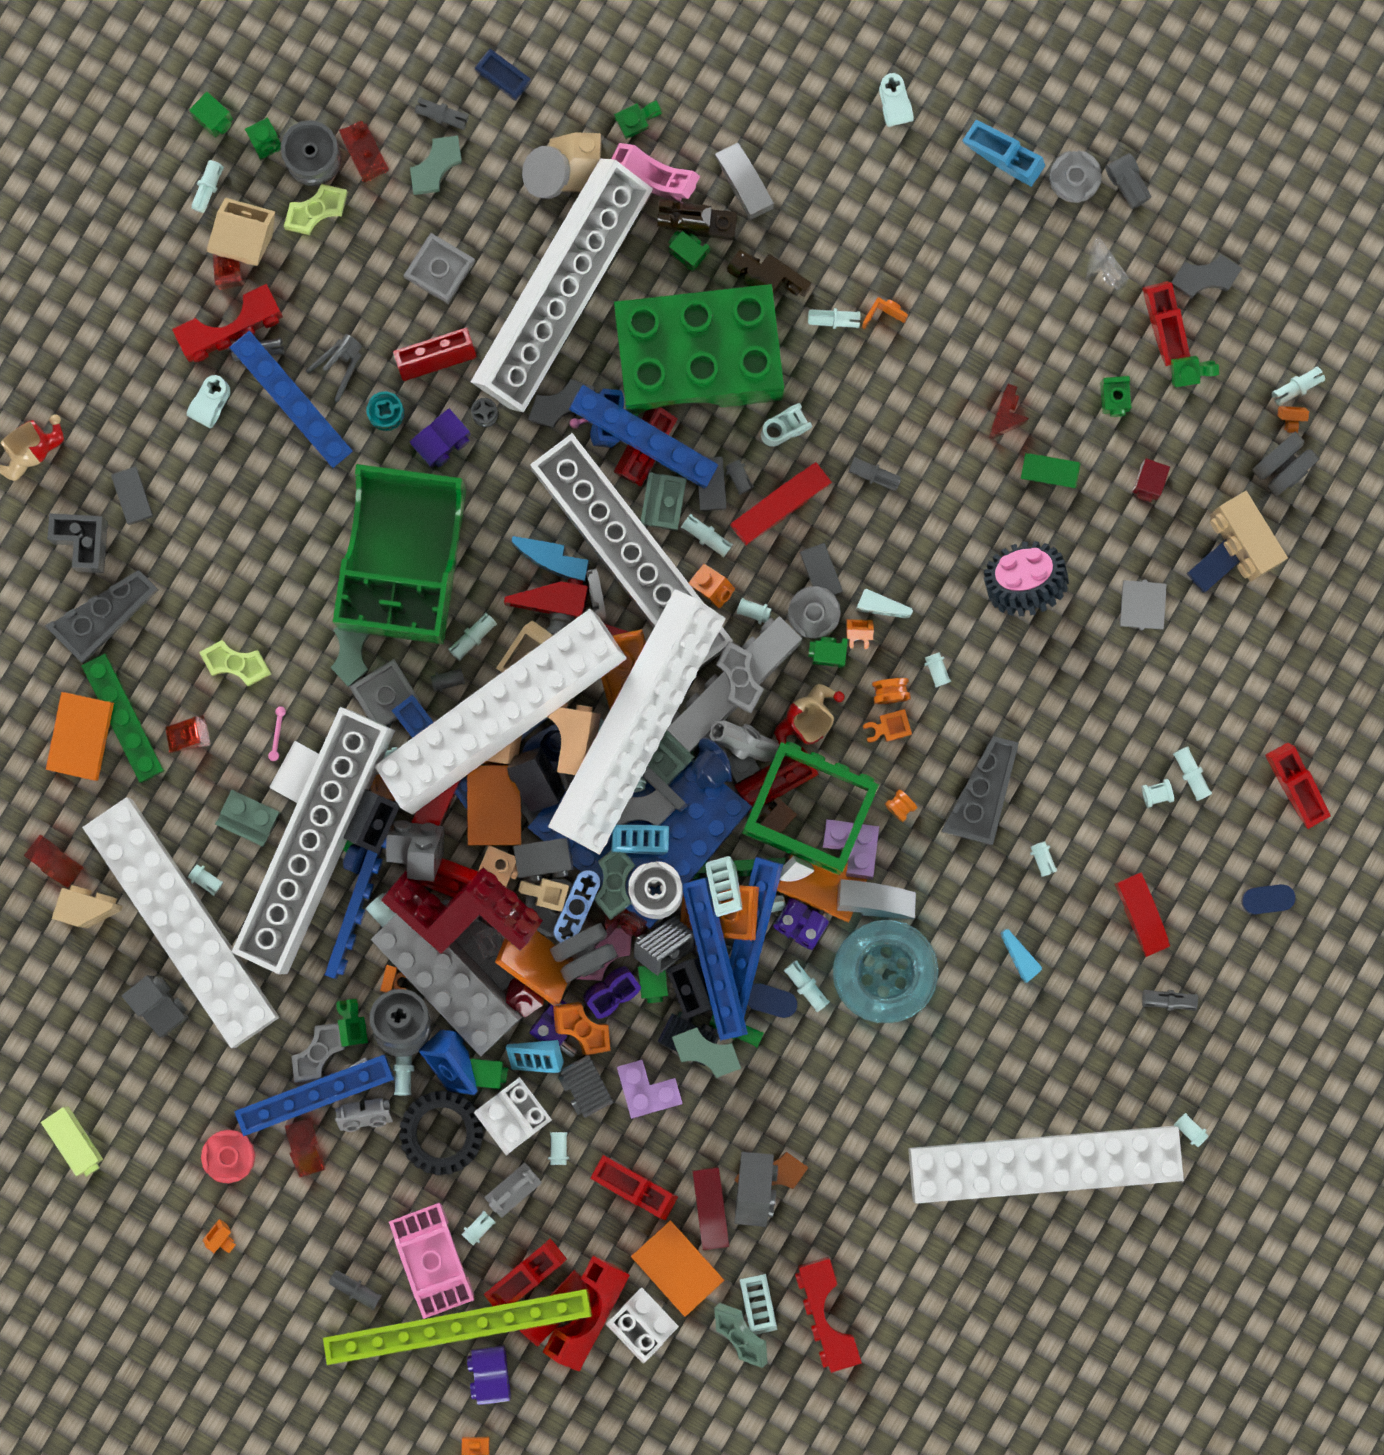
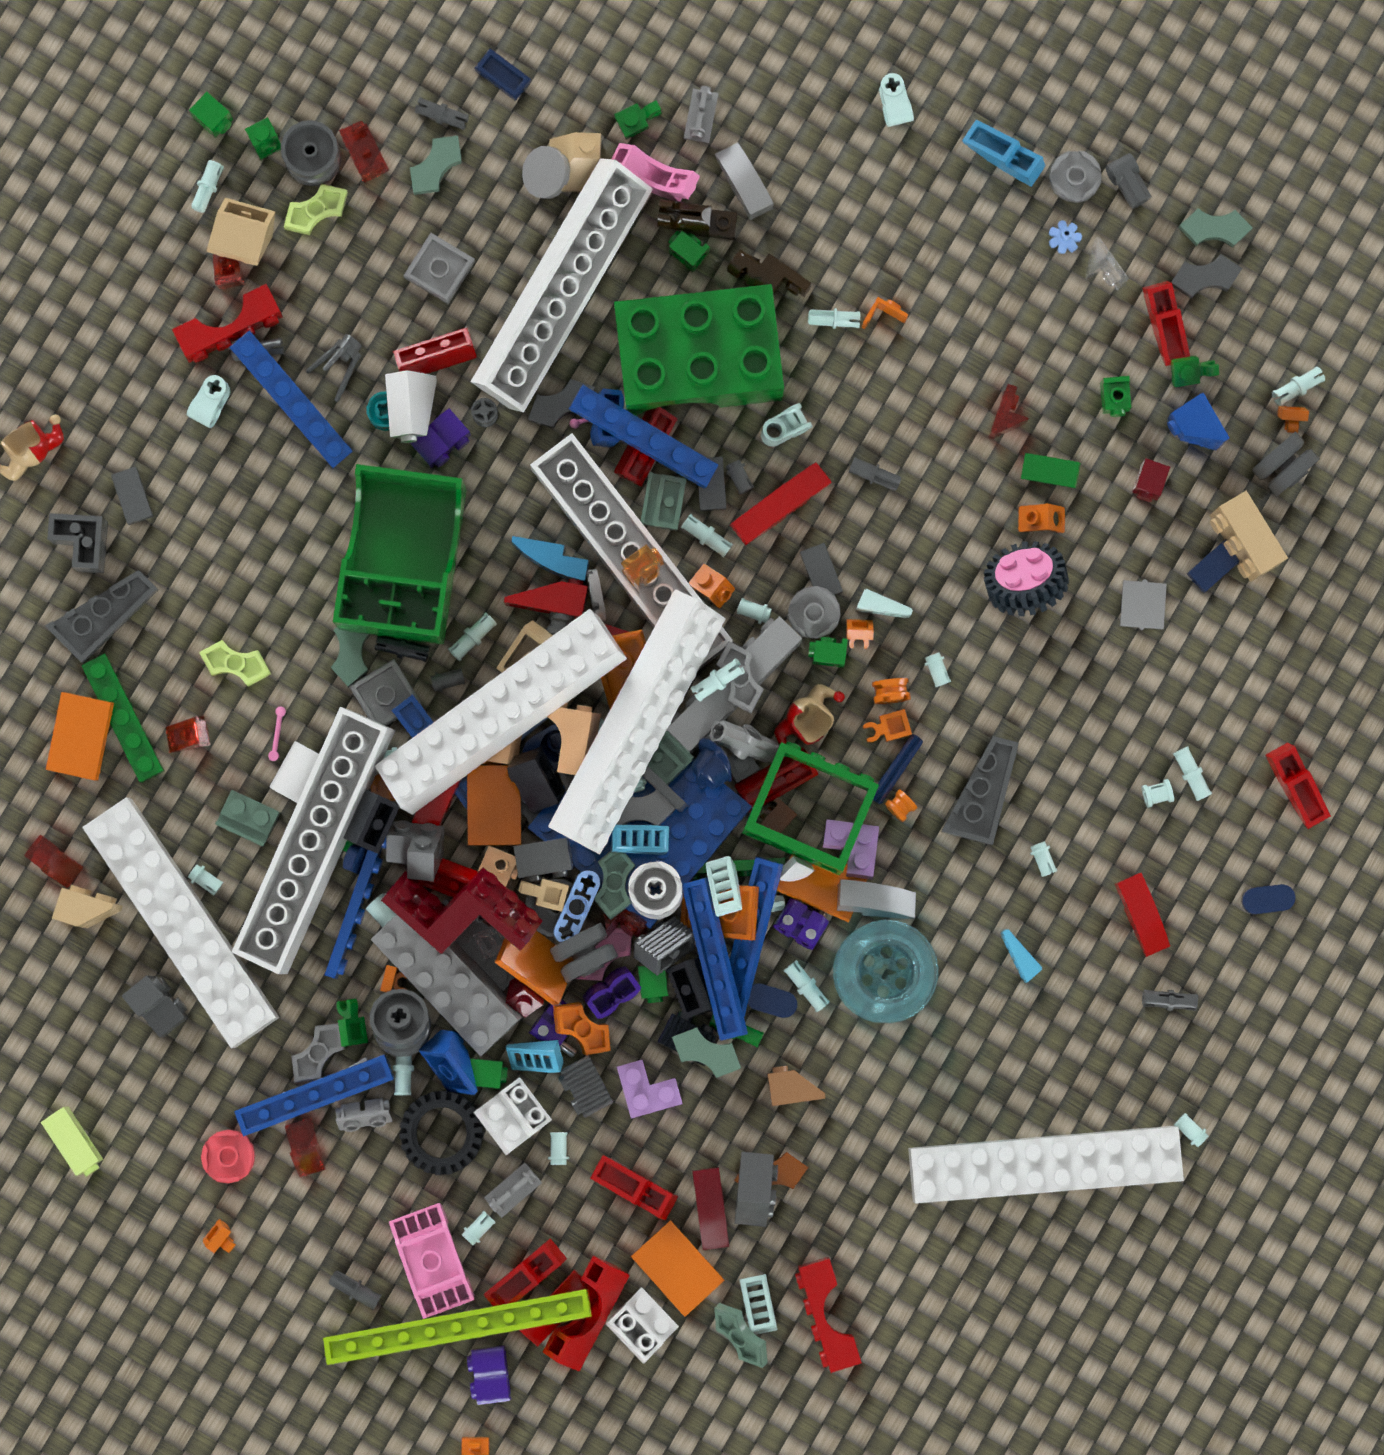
none -> black pin [375,636,430,662]
none -> white slope [385,370,437,443]
none -> clear orange window [621,544,664,594]
none -> light grey hinge [684,86,718,143]
none -> light aqua pin [691,658,745,702]
none -> medium nougat slope [767,1065,826,1106]
none -> dark blue axle [873,734,923,804]
none -> orange bracket [1018,503,1065,533]
none -> light blue plant [1049,221,1082,254]
none -> blue slope [1167,393,1229,450]
none -> sand green tile [1178,208,1253,248]

